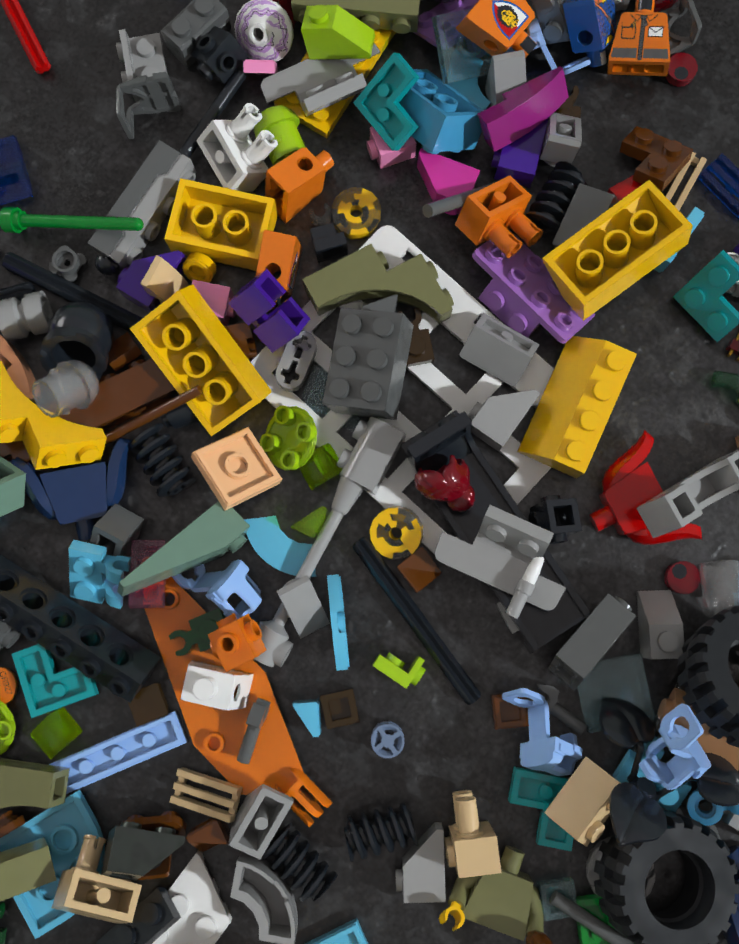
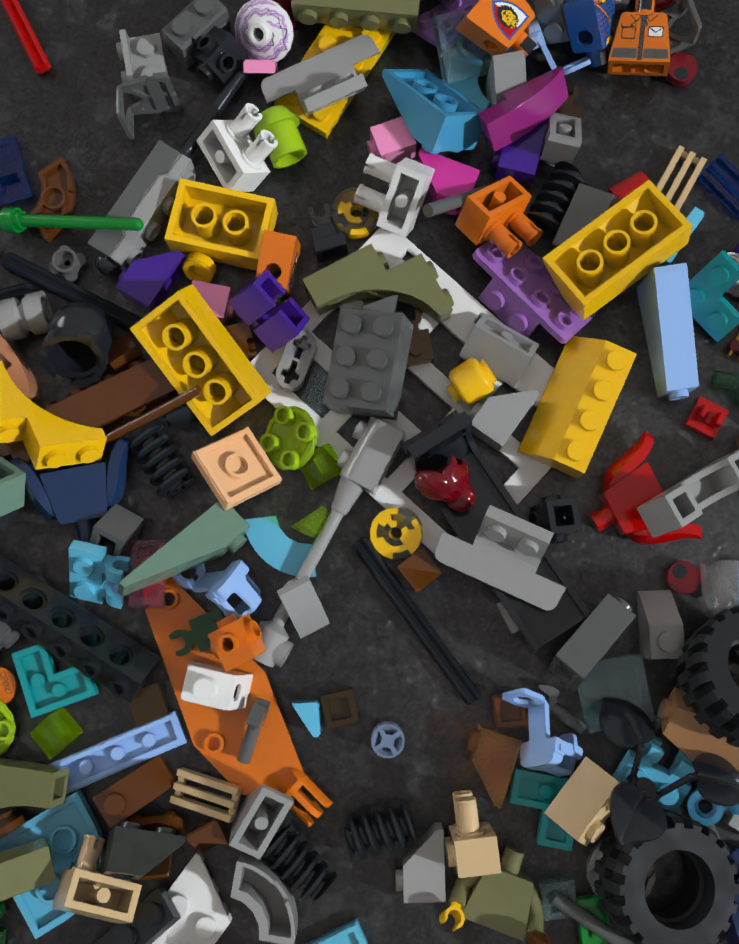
clear piece [32,360,100,418] -> none
tan slope [140,255,189,304] -> none
orange torso [265,147,334,224] -> none
lime slope [301,5,375,60] -> none
medium azure tile [327,574,350,671] -> none
teal plate [353,53,420,151] -> none
lime bracket [372,652,426,689] -> none
light grey piece [505,557,544,619] -> none
reddish brown plate [619,126,693,192] -> none
light blue piece [639,703,711,790] -> none
none -> reddish brown tile [29,156,76,243]
none -> reddish brown slope [92,754,176,828]
none -> white brick [353,153,435,238]
none -> yellow head [447,357,497,406]
none -> clear orange slope [466,724,522,808]
none -> light blue slope [636,263,699,401]
none -> red tile [682,396,729,441]

